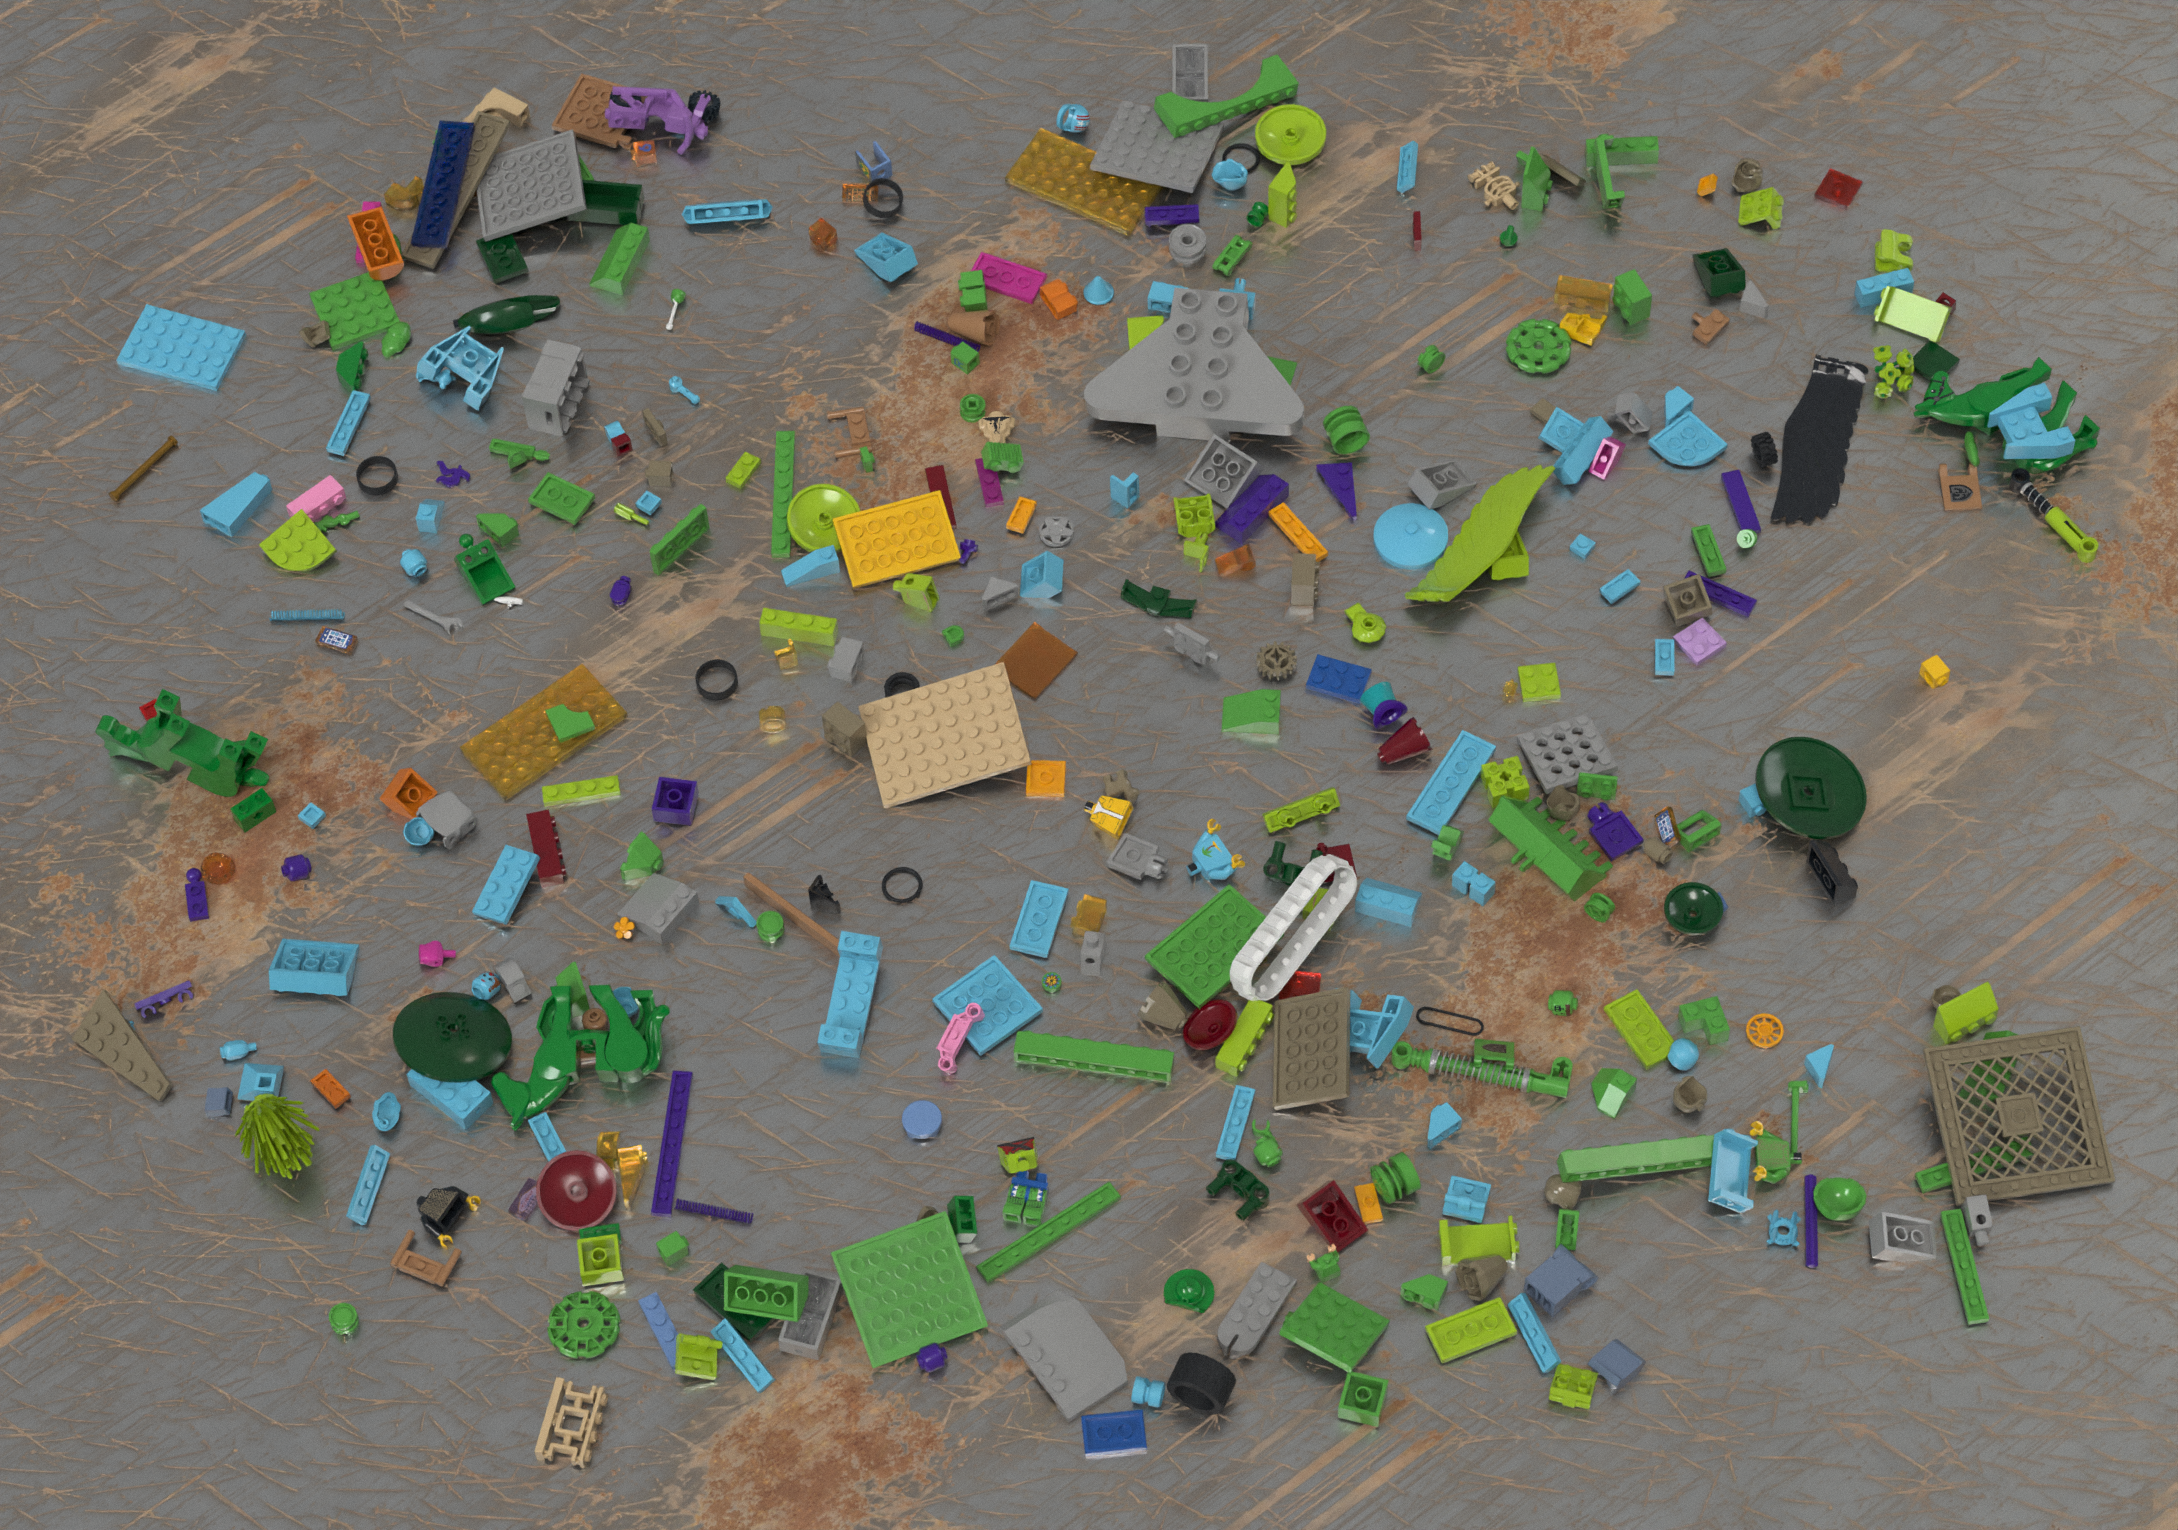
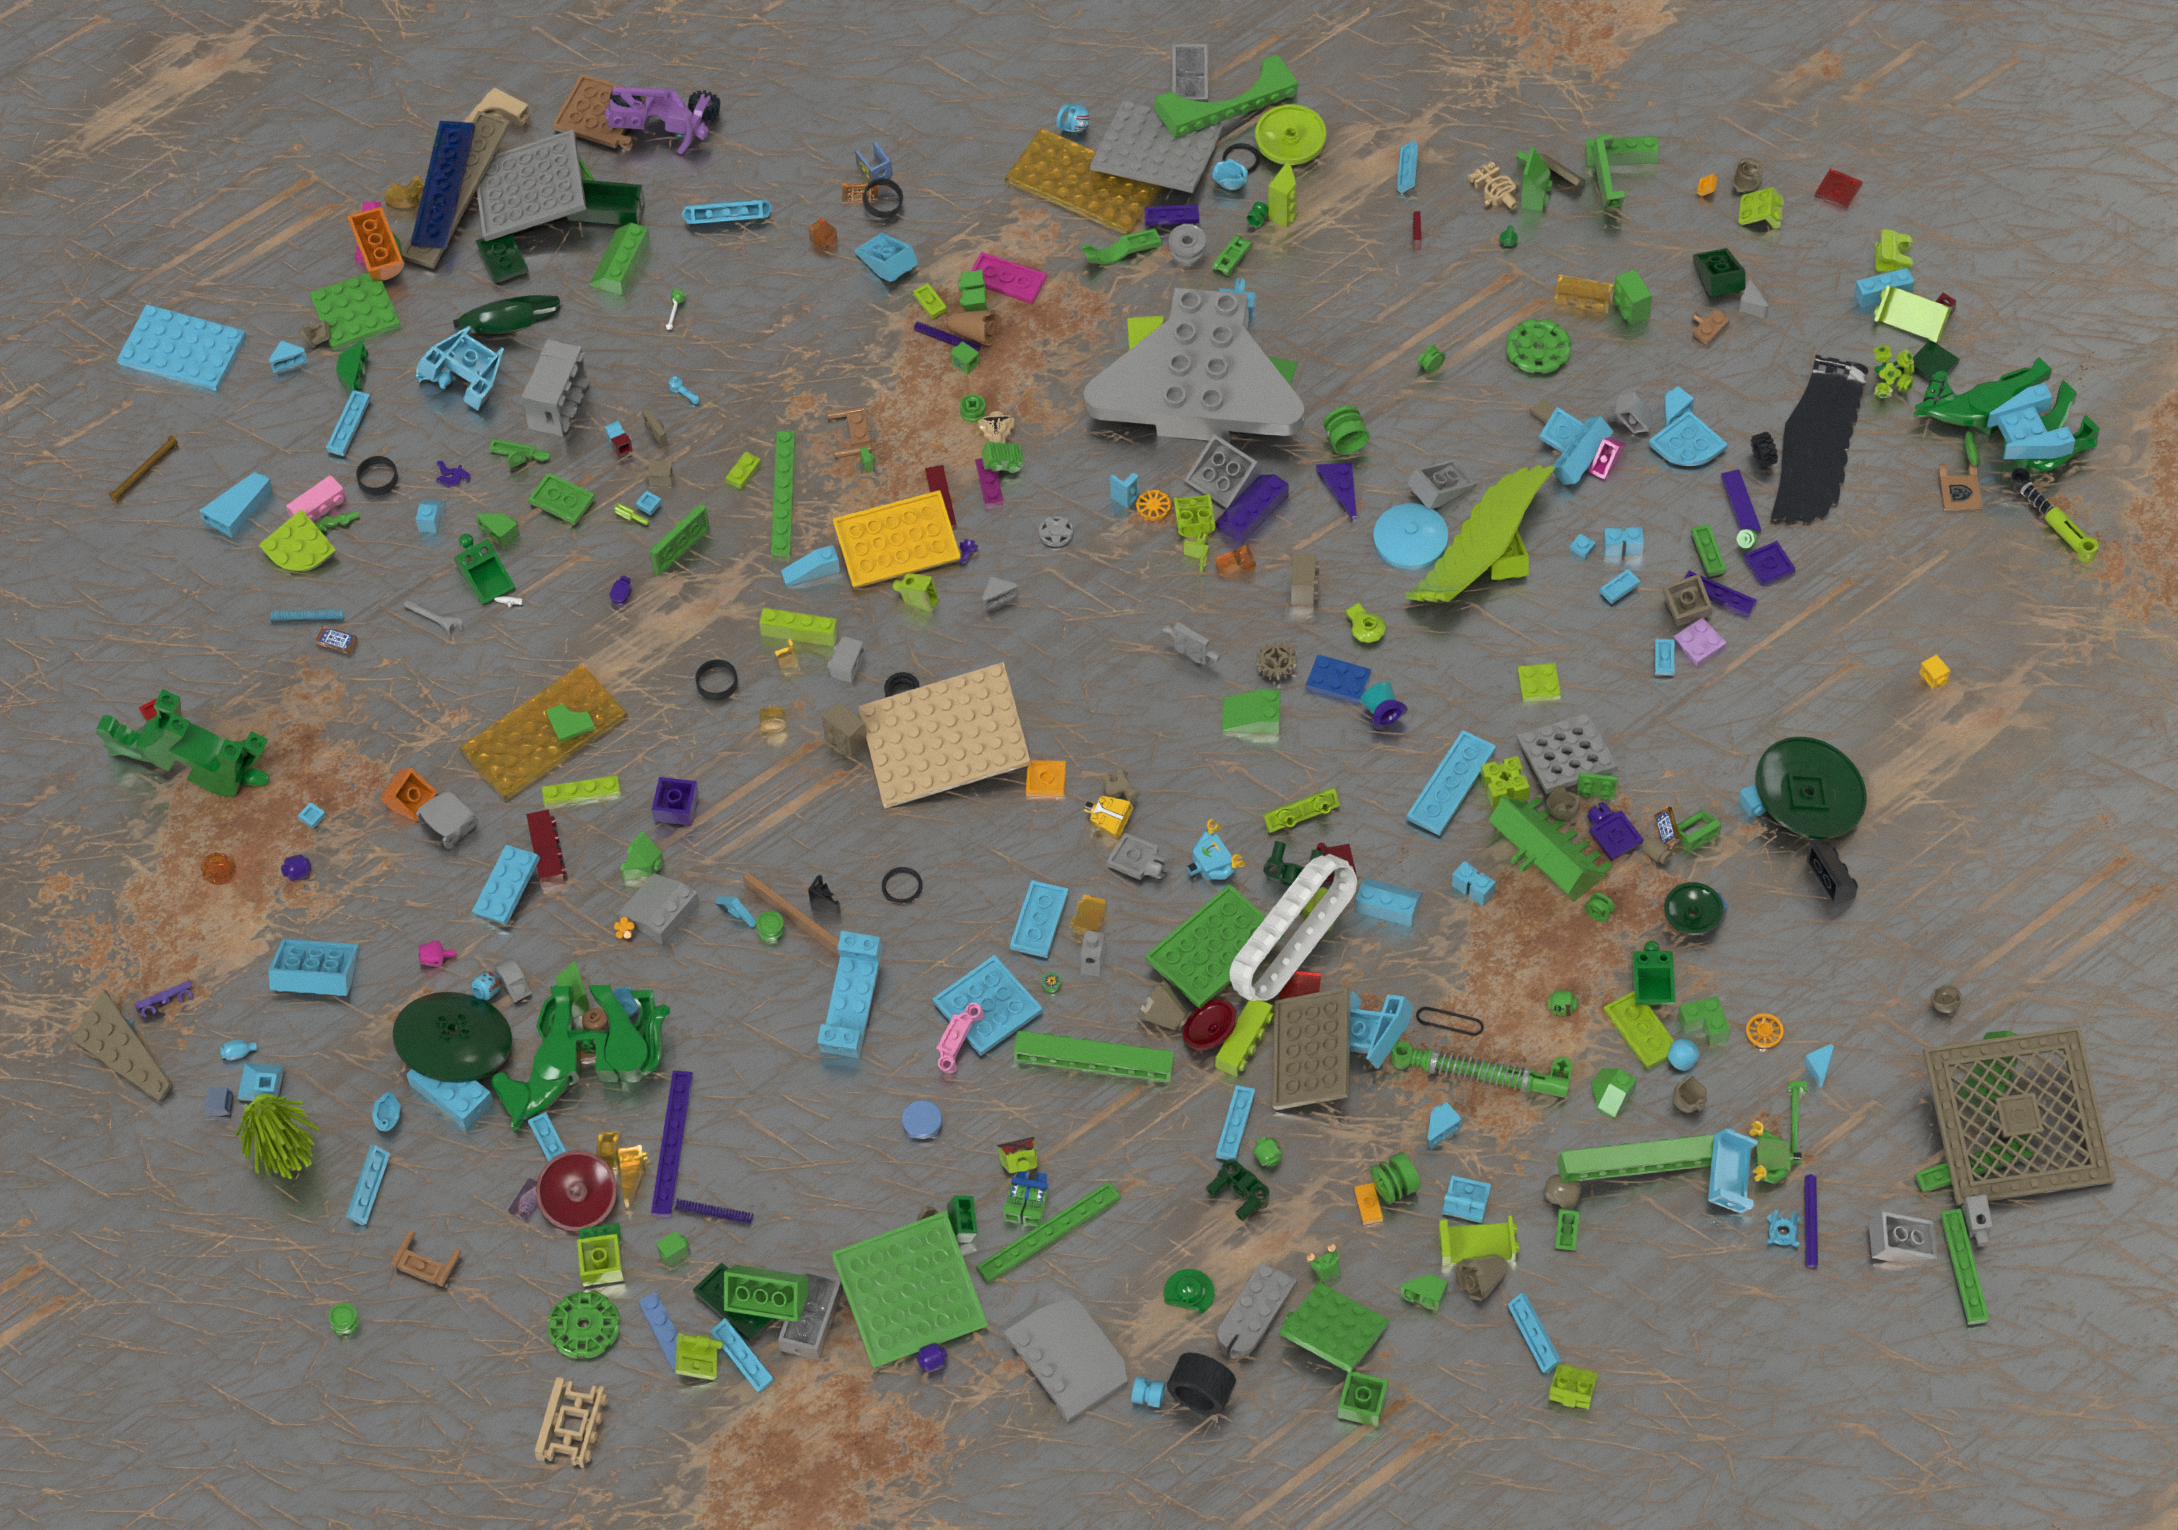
dark purple plate [185,868,209,922] -> none
green brick [230,788,276,833] -> none
orange plate [310,1069,351,1109] -> none
bright green arm [381,321,411,357] -> none
medium azure head [400,549,428,577] -> none
medium azure hair [403,817,435,846] -> none
black torso [417,1186,481,1250] -> none
clear orange brick [630,140,658,167] -> none
lime dish [787,484,860,553] -> none
bright green tile [942,625,964,648] -> none
clear orange piece [994,622,1078,700] -> none
light orange plate [1006,496,1037,534] -> none
medium azure slope [1020,551,1064,598] -> none
orange brick [1040,279,1078,320] -> none
blue tile [1081,1409,1147,1457] -> none
medium azure hat [1083,276,1114,305] -> none
dark green plate [1121,579,1197,618] -> none
medium azure brick [1148,281,1188,313] -> none
bright green piece [1252,1119,1275,1139] -> none
light orange plate [1269,502,1328,562] -> none
dark red slope [1296,1180,1368,1252] -> none
dark red cone [1377,717,1433,765] -> none
lime plate [1425,1297,1517,1364] -> none
bright green brick [1431,825,1464,861] -> none
bright green flag [1473,1039,1515,1071] -> none
clear yellow plate [1502,679,1518,697] -> none
sand blue piece [1523,1244,1598,1318] -> none
yellow slope [1559,313,1607,346] -> none
sand blue slope [1587,1339,1646,1389] -> none
bright green cylinder [1813,1177,1867,1221] -> none
lime slope [1933,981,1999,1044] -> none
none -> medium azure slope [269,340,308,373]
none -> lime plate [913,283,947,319]
none -> bright green piece [1081,228,1162,265]
none -> light orange wheel [1136,490,1171,521]
none -> medium azure piece [1603,527,1644,557]
none -> green slope [1632,941,1676,1005]
none -> dark purple tile [1744,541,1795,586]

